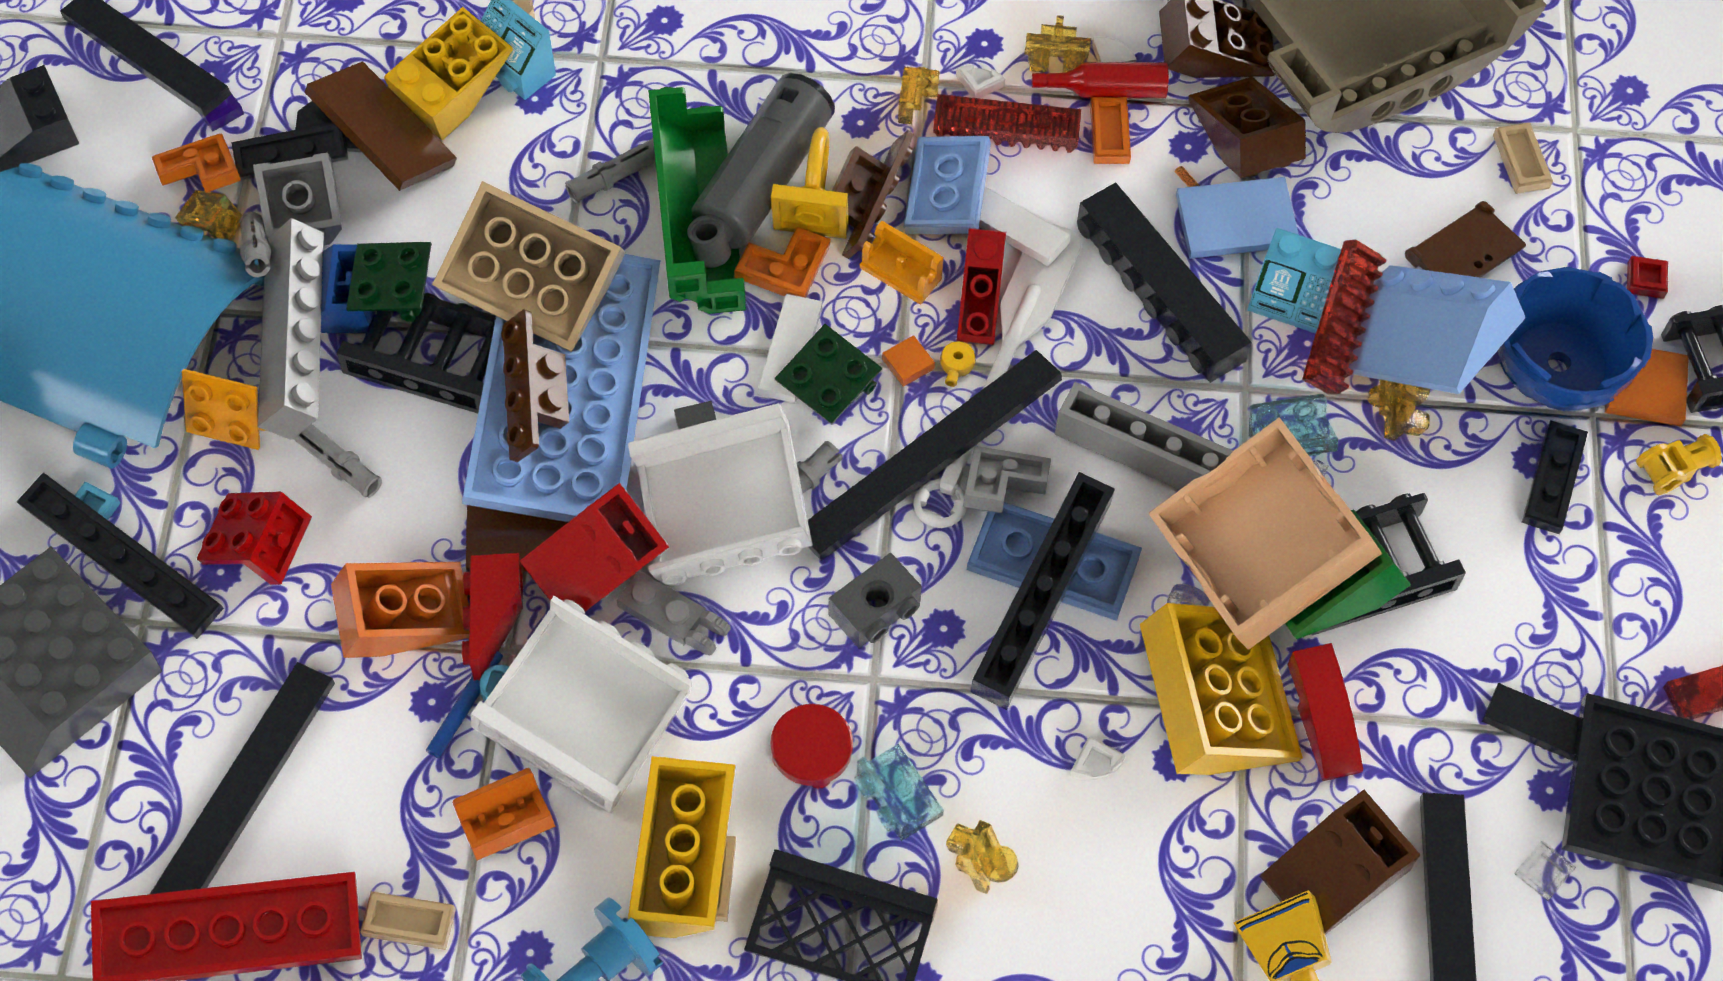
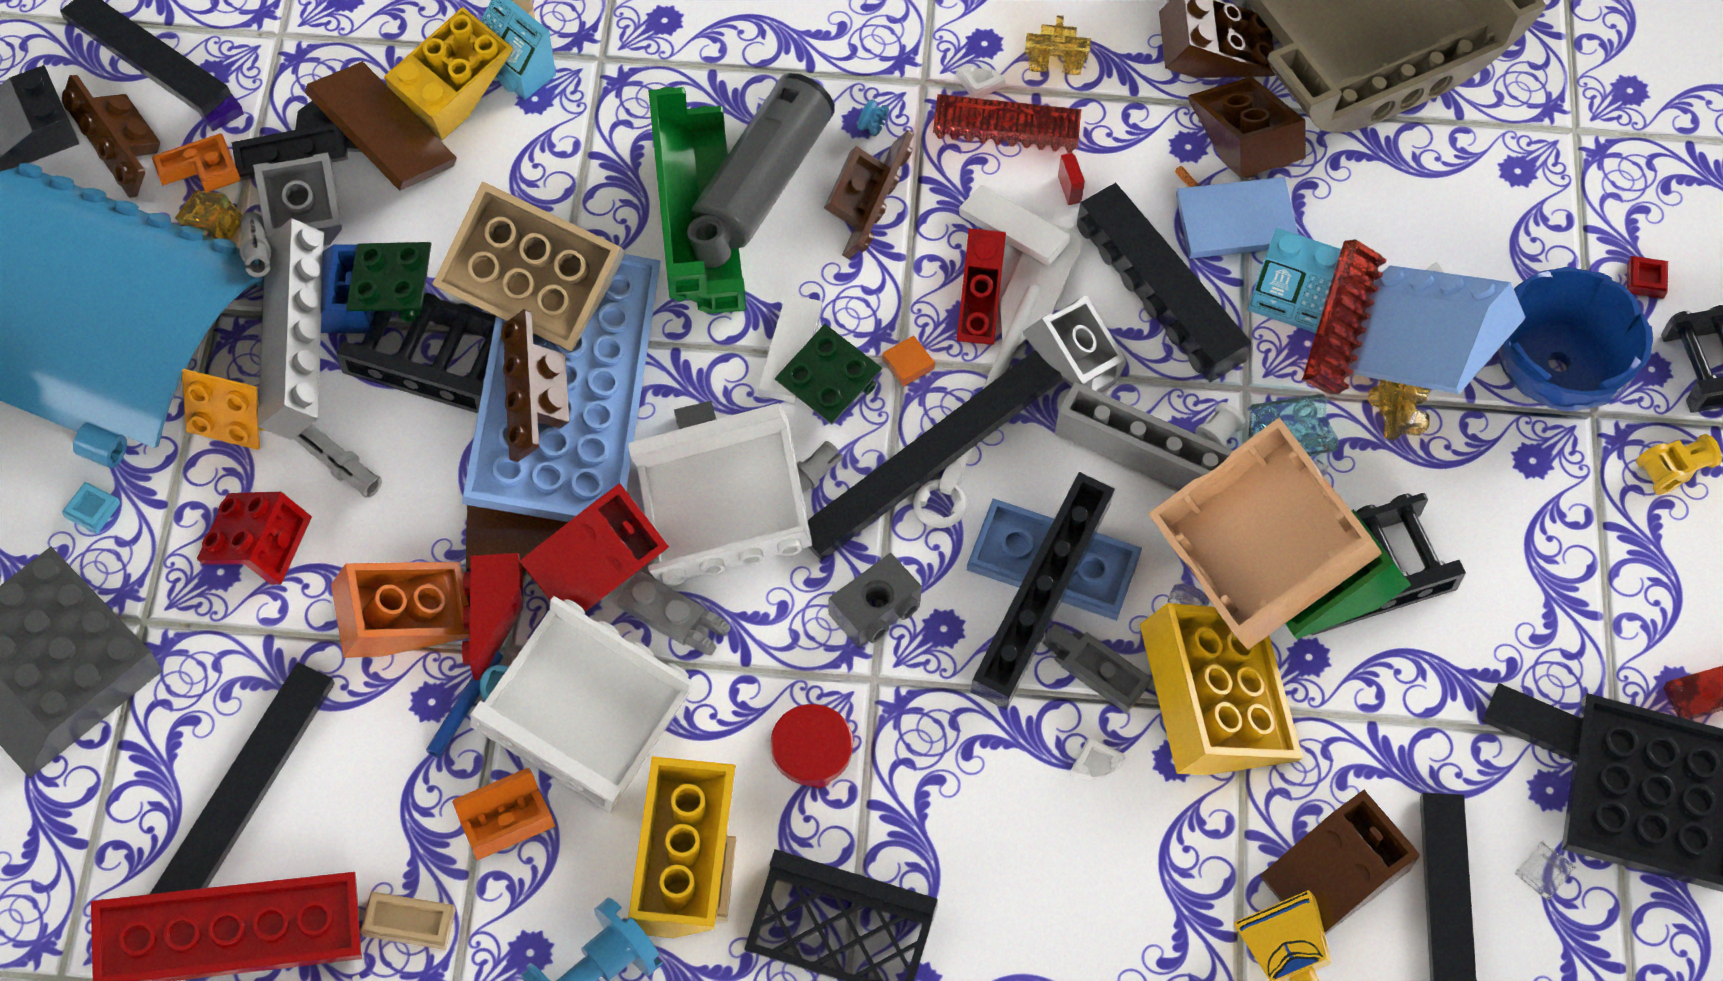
black tile [17,472,224,639] -> none
light grey pin [565,138,655,203] -> none
orange tile [734,227,831,298] -> none
yellow tile [771,127,849,239] -> none
clear light blue bracket [854,744,944,841] -> none
light orange hinge [860,220,944,305] -> none
clear yellow bracket [898,66,940,124] -> none
light blue tile [903,136,991,234] -> none
yellow piece [940,341,976,387] -> none
clear yellow hips [946,820,1019,894] -> none
light grey plate [963,446,1051,513] -> none
red piece [1031,62,1169,98] -> none
orange tile [1090,97,1131,164] -> none
white tile [1092,37,1137,62] -> none
red slope [1287,643,1363,781] -> none
reddish brown door [1404,201,1526,278] -> none
tan tile [1493,122,1553,194] -> none
black tile [1521,420,1588,535] -> none
orange tile [1605,349,1689,427] -> none
none -> reddish brown bracket [62,75,161,198]
none -> dark azure bush [858,99,889,136]
none -> light grey slope [1023,295,1126,392]
none -> dark grey hinge [1043,623,1152,714]
none -> red tile [1058,153,1085,205]
none -> white bush [1195,402,1246,447]

